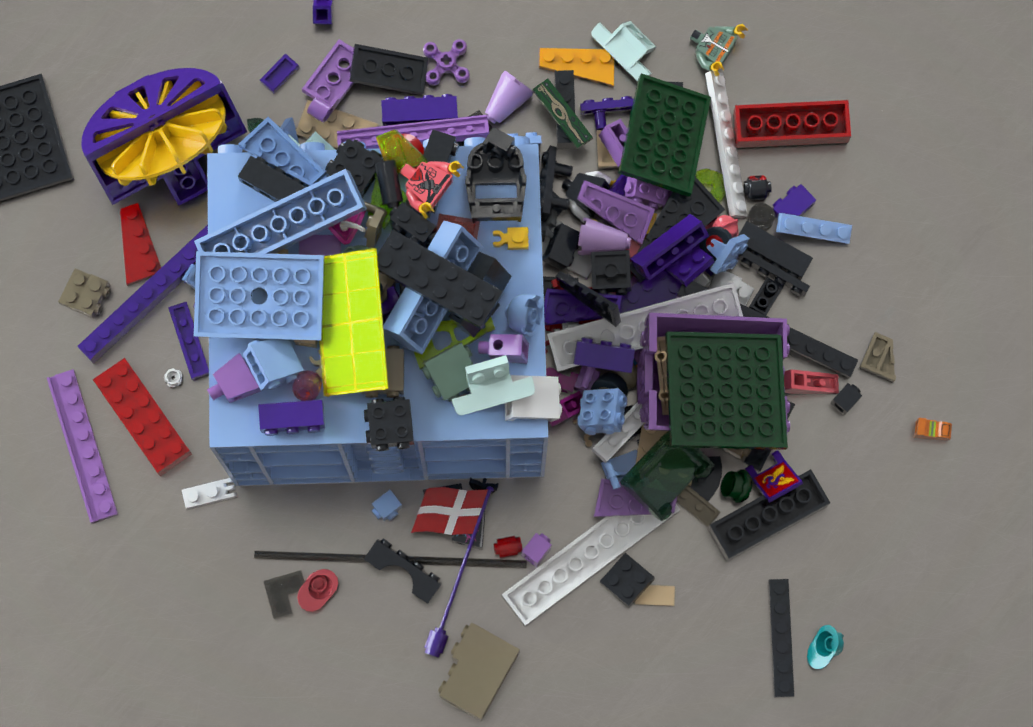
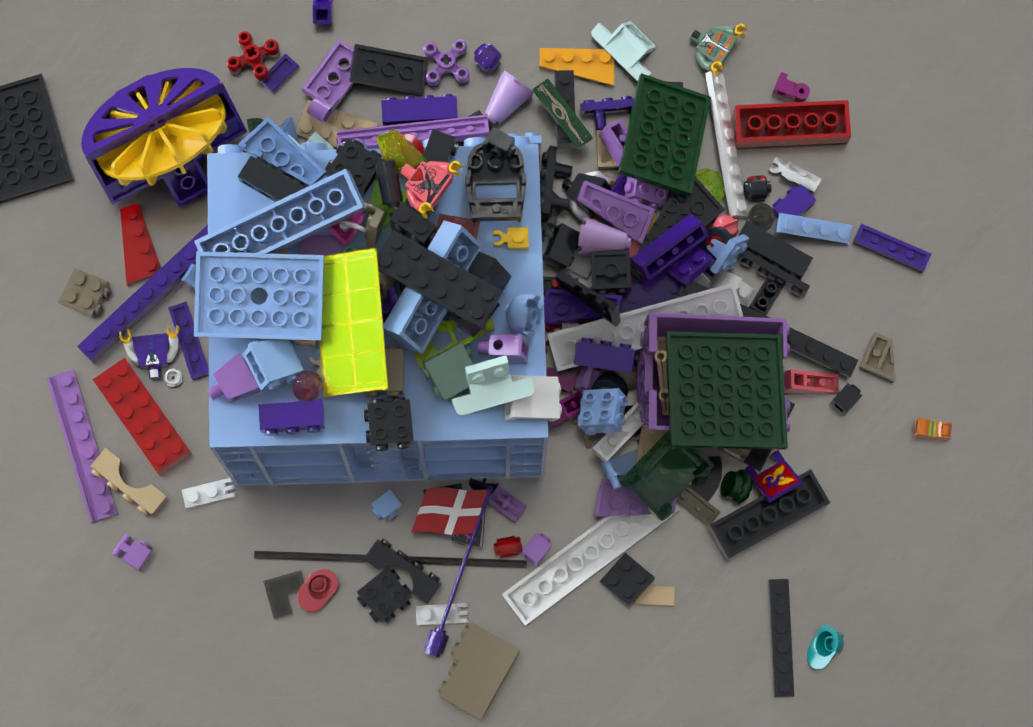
none -> tan arch [91,448,166,515]
none -> medium lavender brick [112,534,154,572]
none -> torso [119,325,179,379]
none -> red gear [226,31,280,81]
none -> black brick [357,568,412,624]
none -> white hinge [416,603,469,626]
none -> dark purple head [474,43,502,71]
none -> medium lavender hips [488,486,527,522]
none -> white plate [769,157,822,192]
none -> magenta leg [772,72,810,102]
none -> dark purple plate [853,223,931,272]

